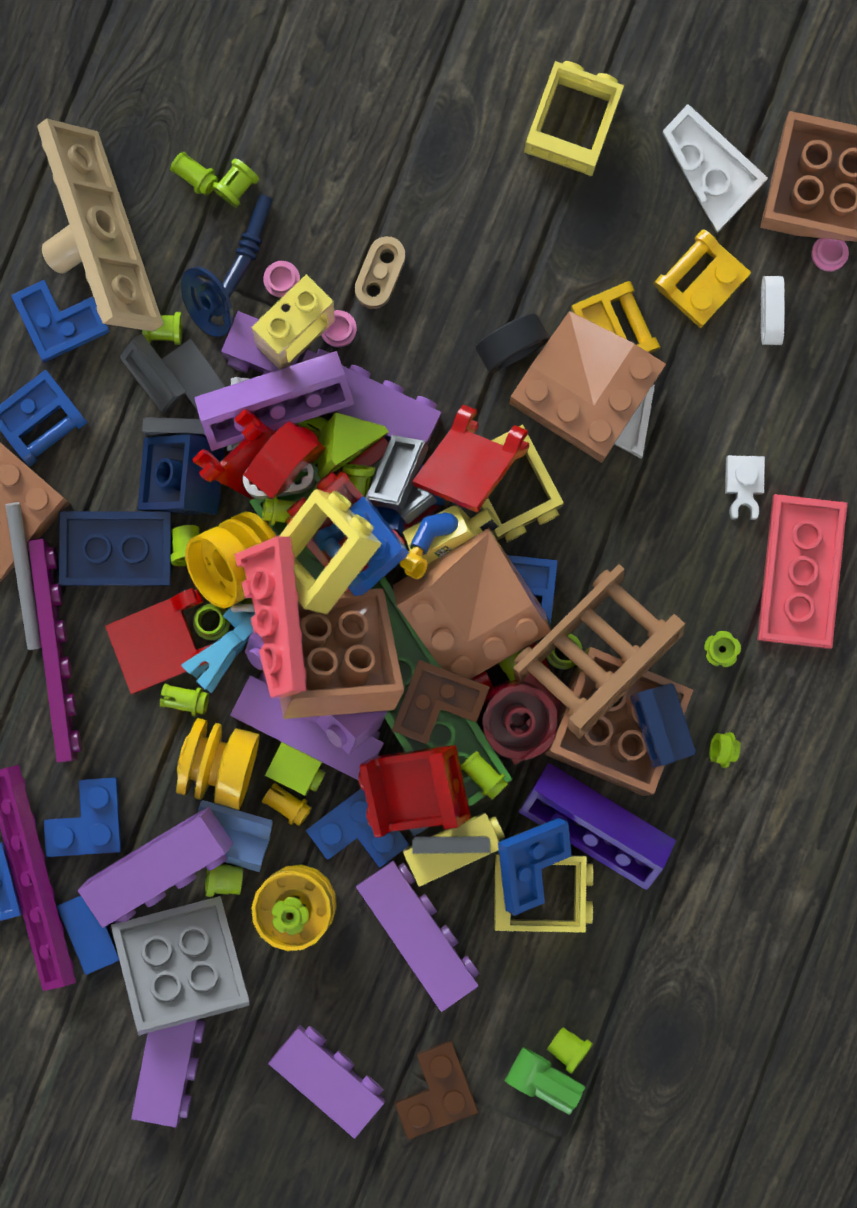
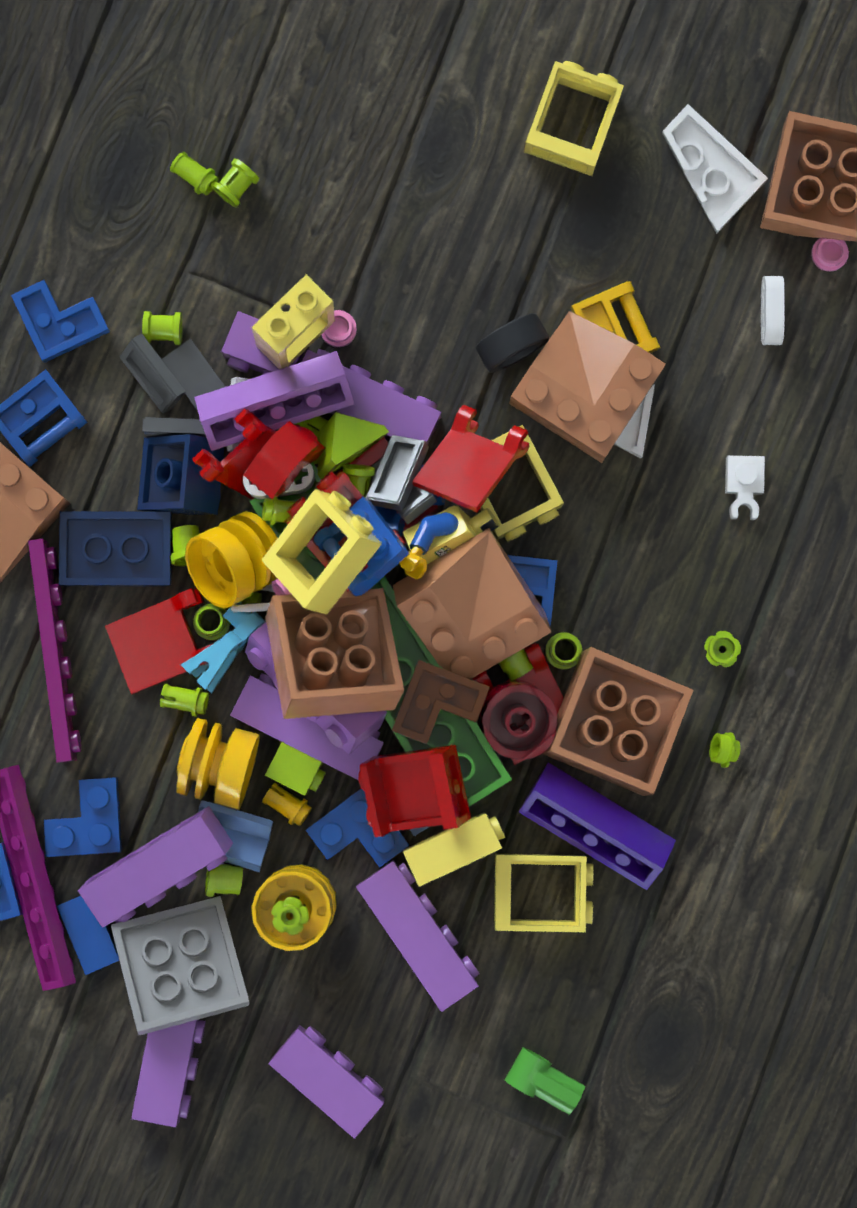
light grey bar [5,502,42,650] -> none
tan plate [37,119,164,331] -> none
dark blue dish [181,195,273,337] -> none
coral wing [234,536,306,698] -> none
bright pink plate [263,261,300,298] -> none
tan plate [355,236,405,309] -> none
reddish brown plate [395,1040,478,1140] -> none
dark grey tile [412,836,490,854] -> none
lime pin [460,751,508,800] -> none
blue plate [498,818,571,916] -> none
medium nougat fence [514,564,685,739] -> none
lime piece [547,1027,593,1074] -> none
dark blue panel [630,683,696,768] -> none
yellow plate [654,229,751,328] -> none
coral tile [757,494,847,649] -> none

